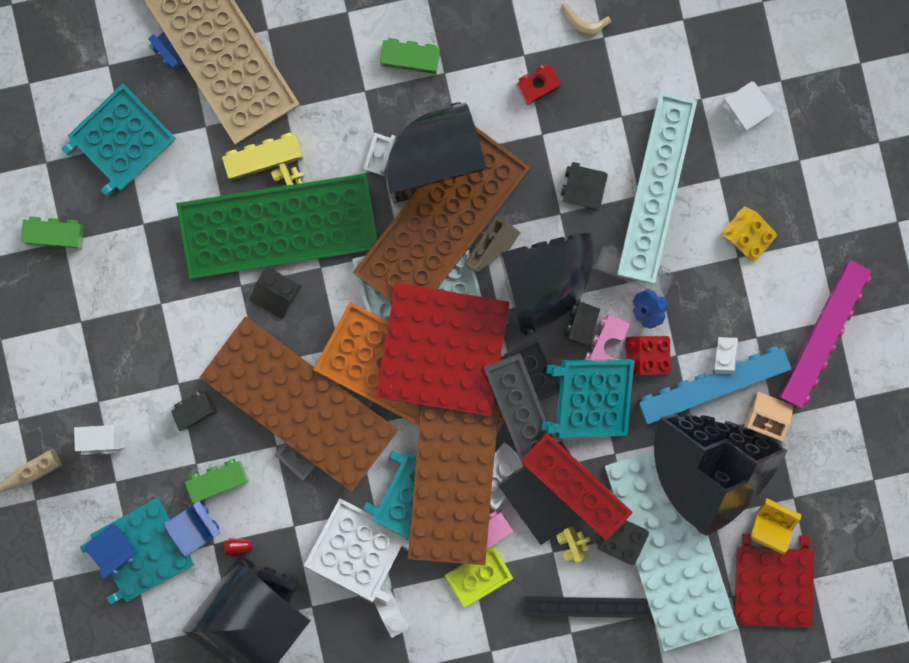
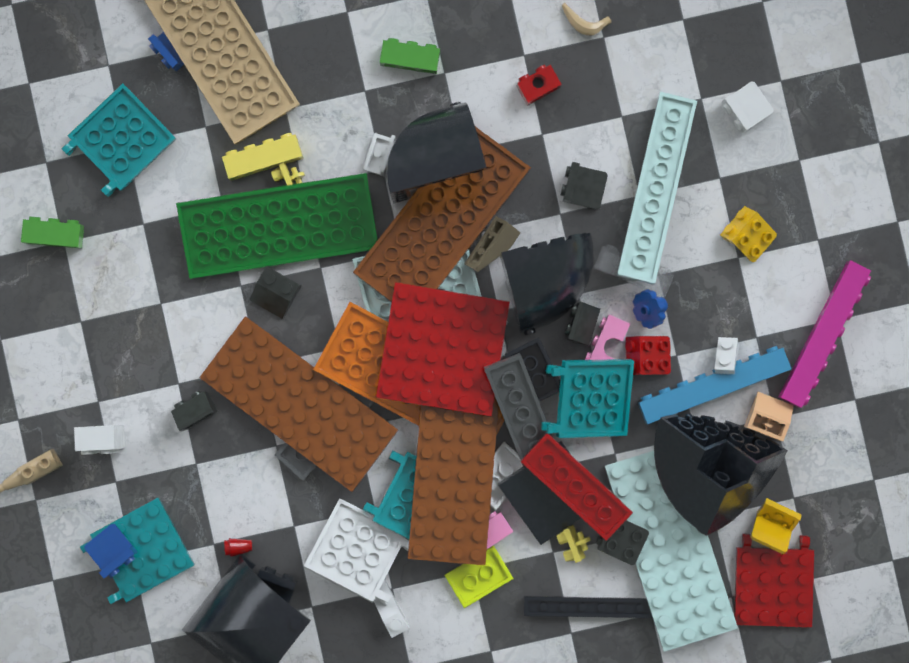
bracket [164,501,220,556] -> none
bright green brick [185,459,249,503] -> none

